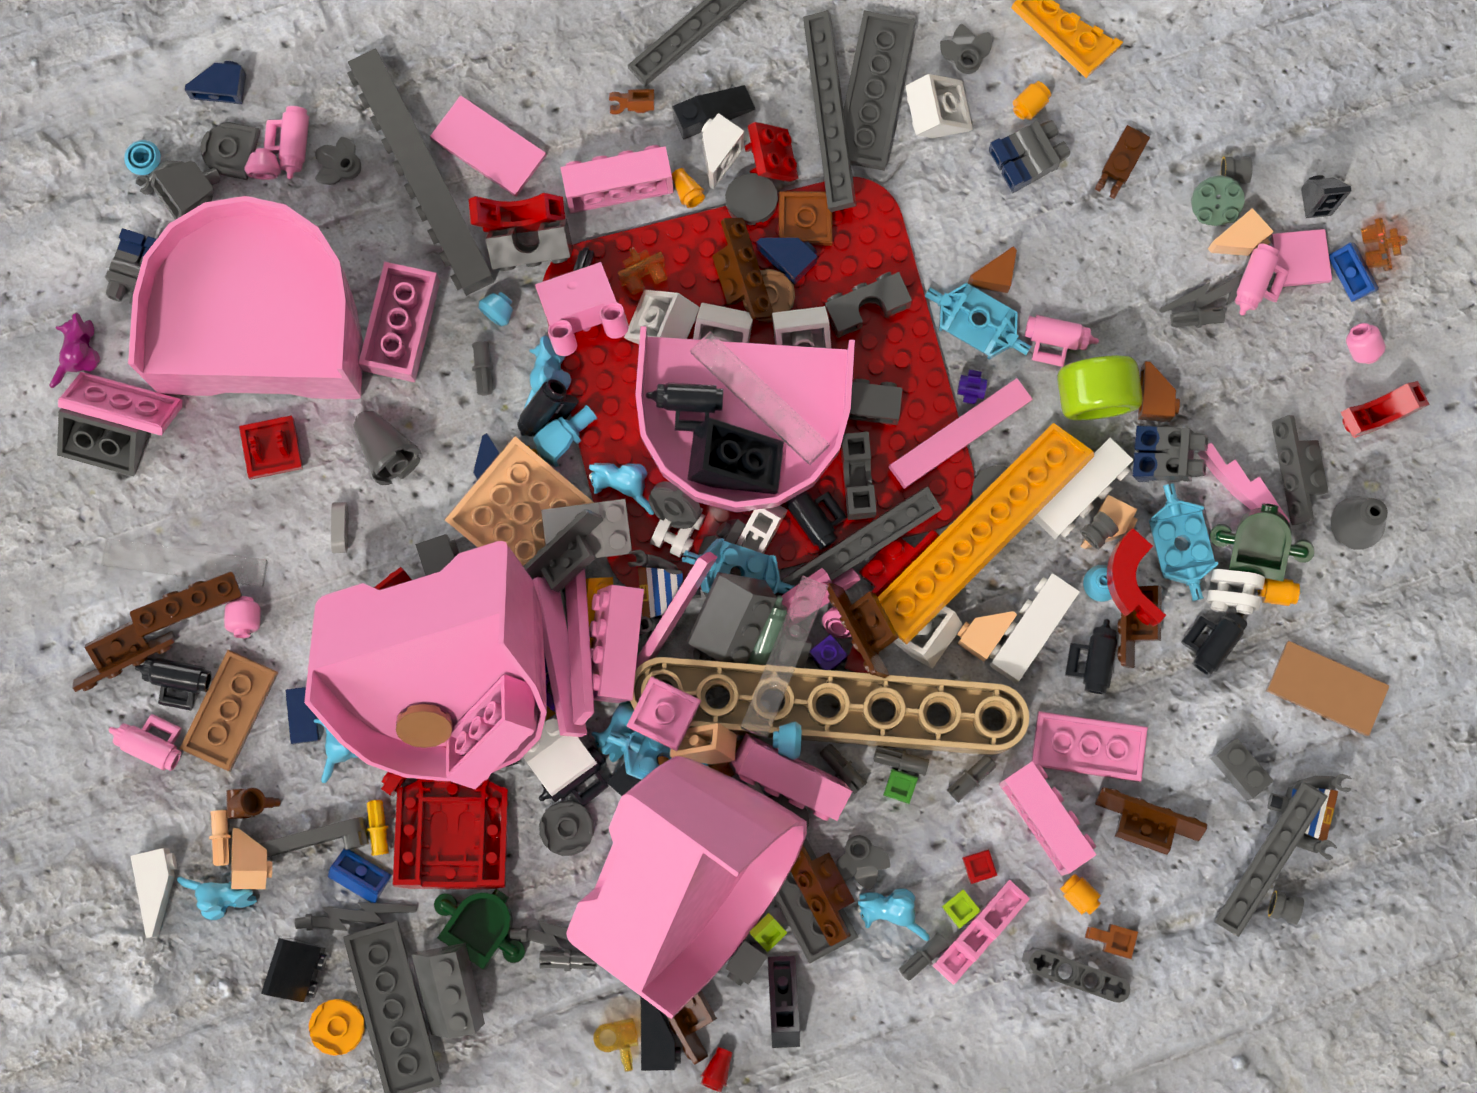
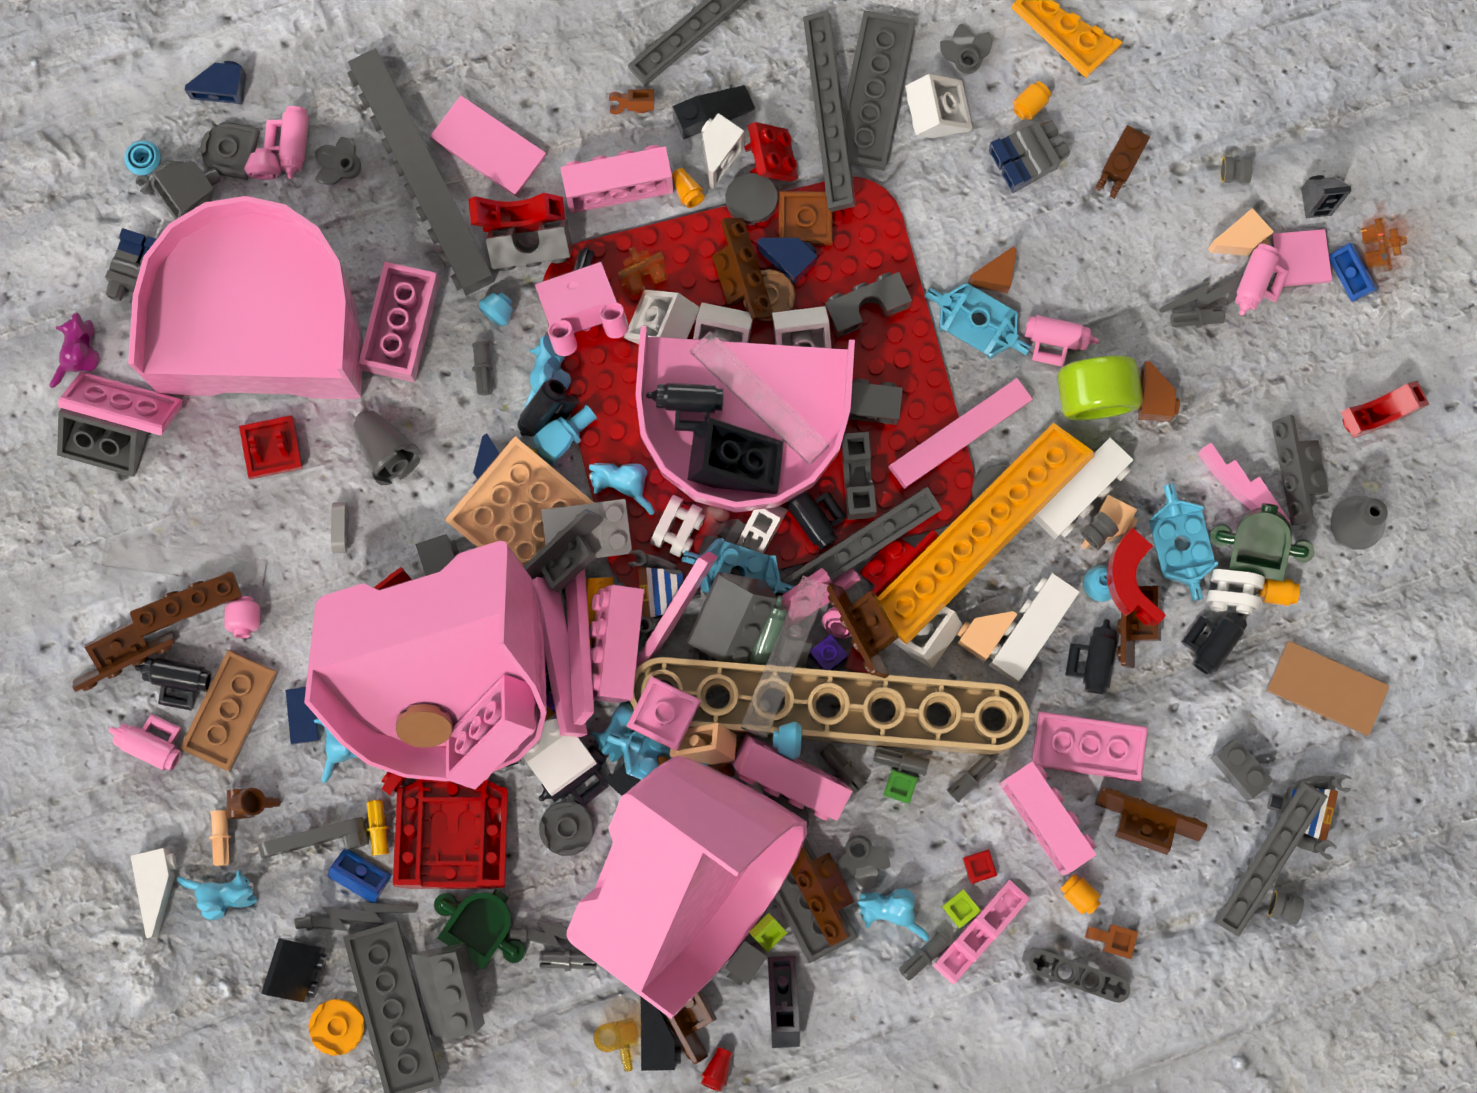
light nougat slope [231,828,272,889] -> none
dark grey tile [649,481,701,529] -> none
dark purple gear [957,369,987,404] -> none
dark grey hips [1133,426,1209,482] -> none
sand green plate [1191,175,1245,226] -> none
bright pink head [1346,323,1386,364] -> none

